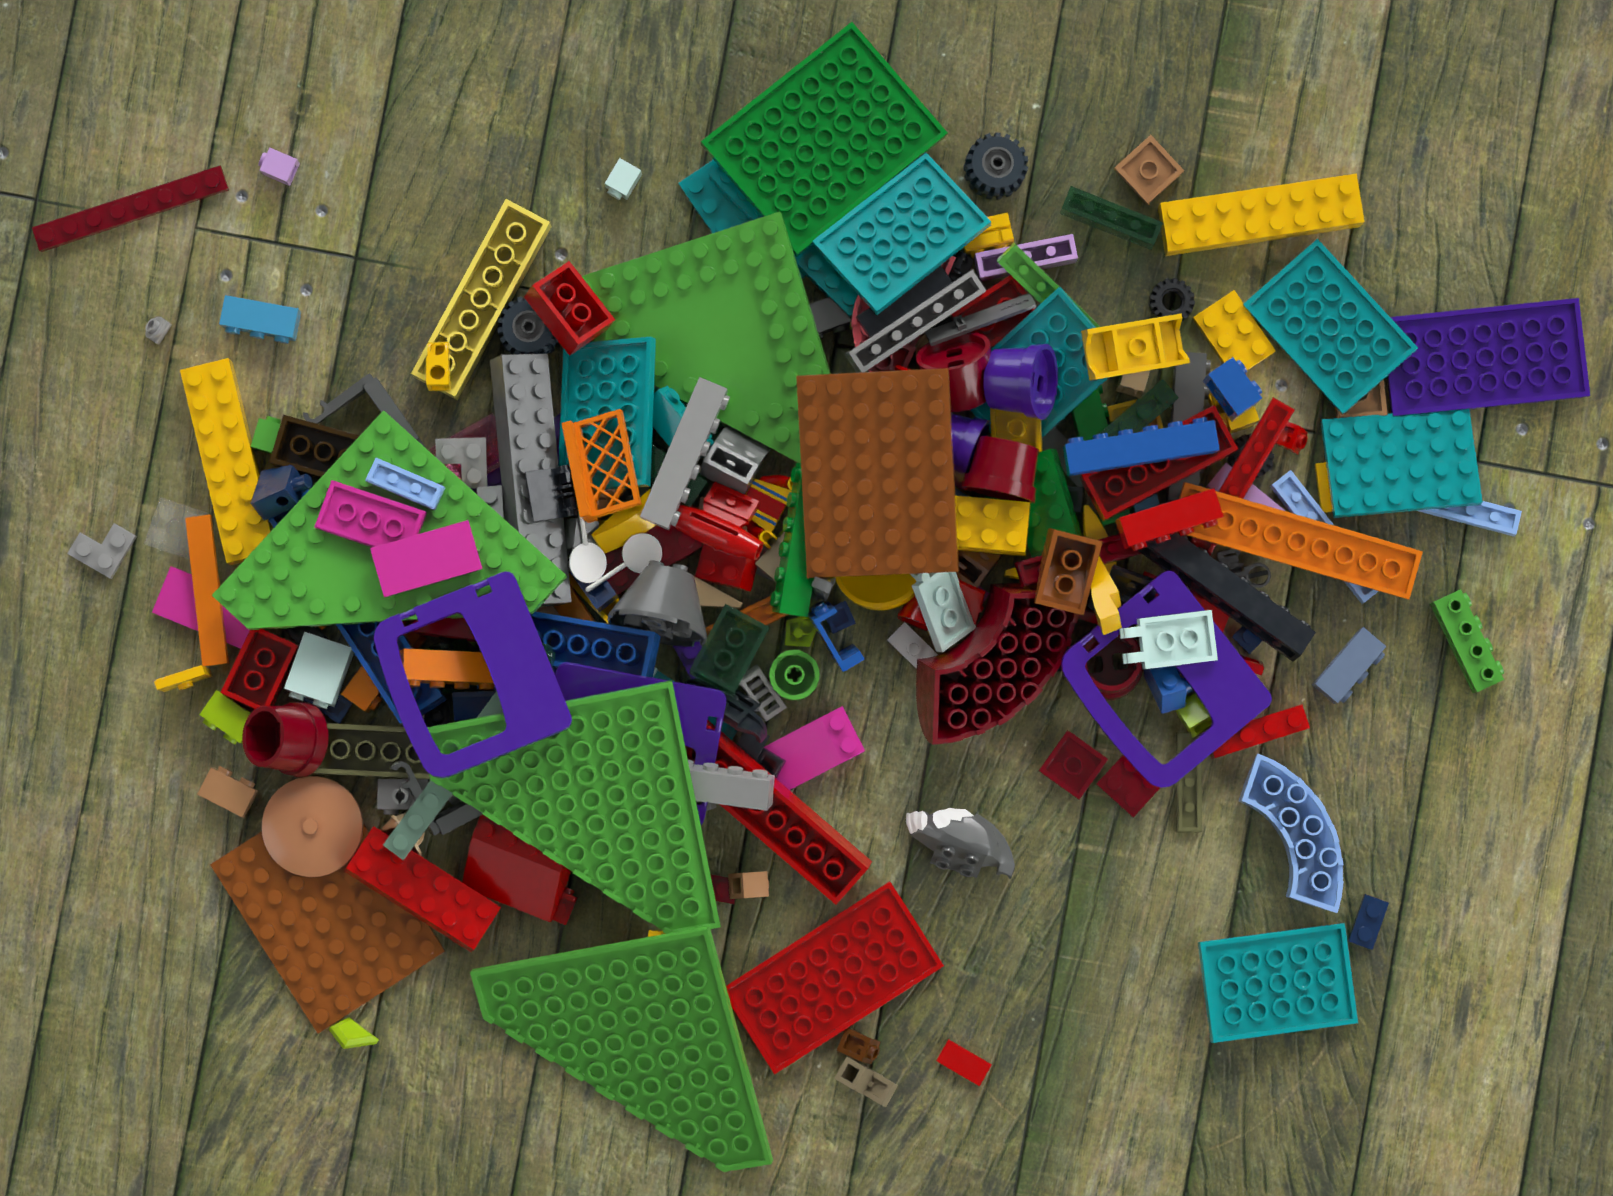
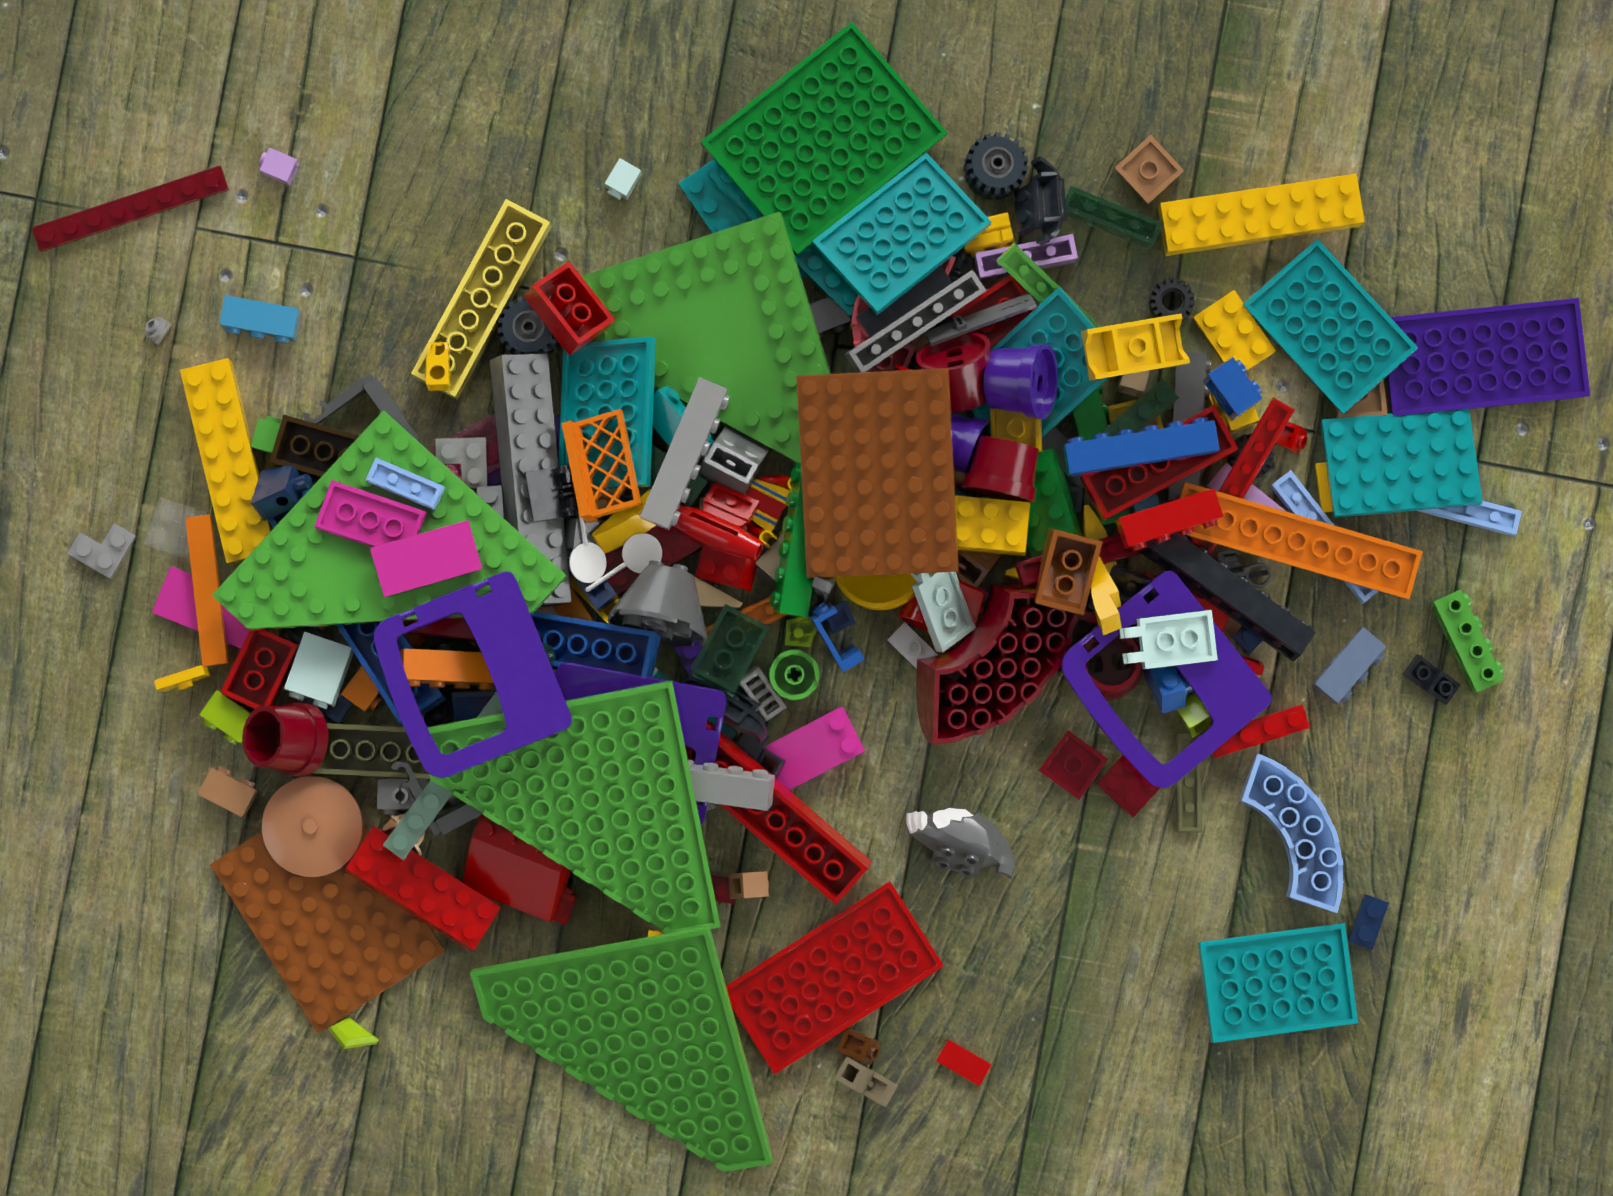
none -> black plate [1014,156,1067,245]
none -> black slope [1402,654,1461,705]

